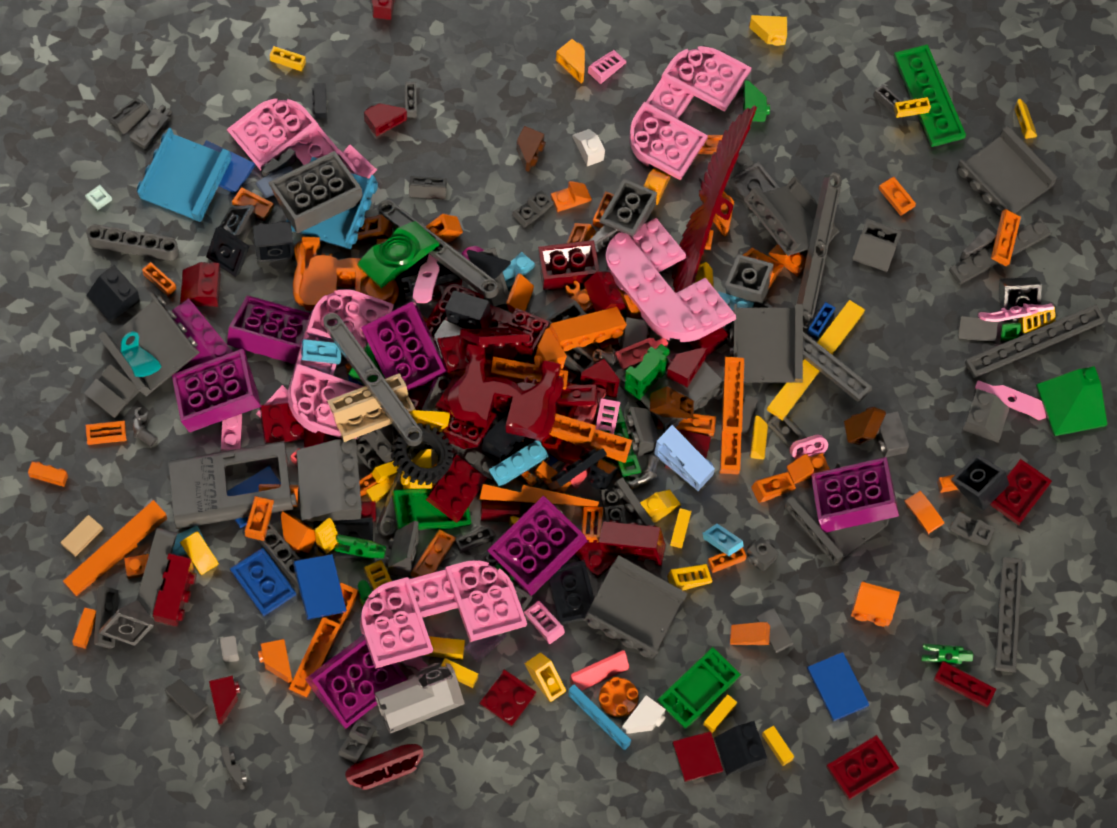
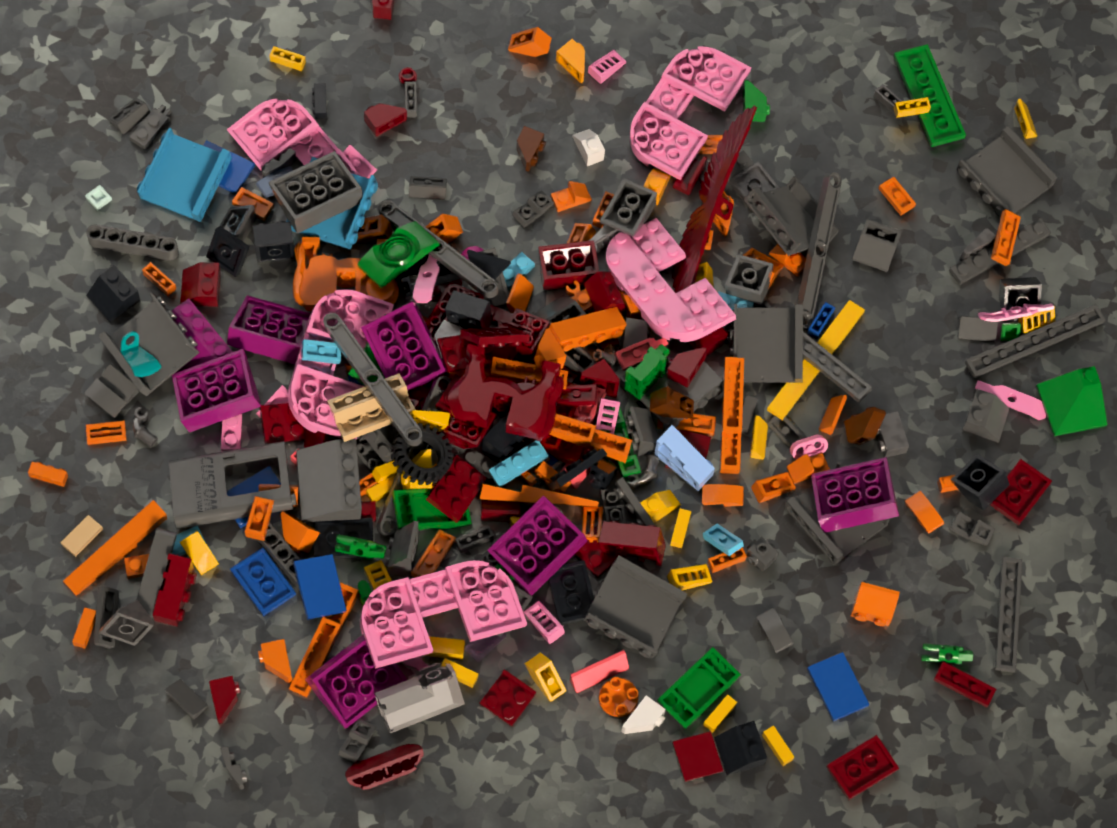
light grey slope [220,636,239,663] -> none
yellow slope [315,518,339,553] -> none
dark azure tile [568,684,631,750] -> none
orange slope [730,622,770,645] -> none
yellow slope [749,15,787,46] -> none
none -> dark red plate [399,67,417,85]
none -> orange slope [508,27,552,57]
none -> dark red panel [673,156,707,196]
none -> orange slope [702,484,744,507]
none -> orange slope [819,395,847,435]

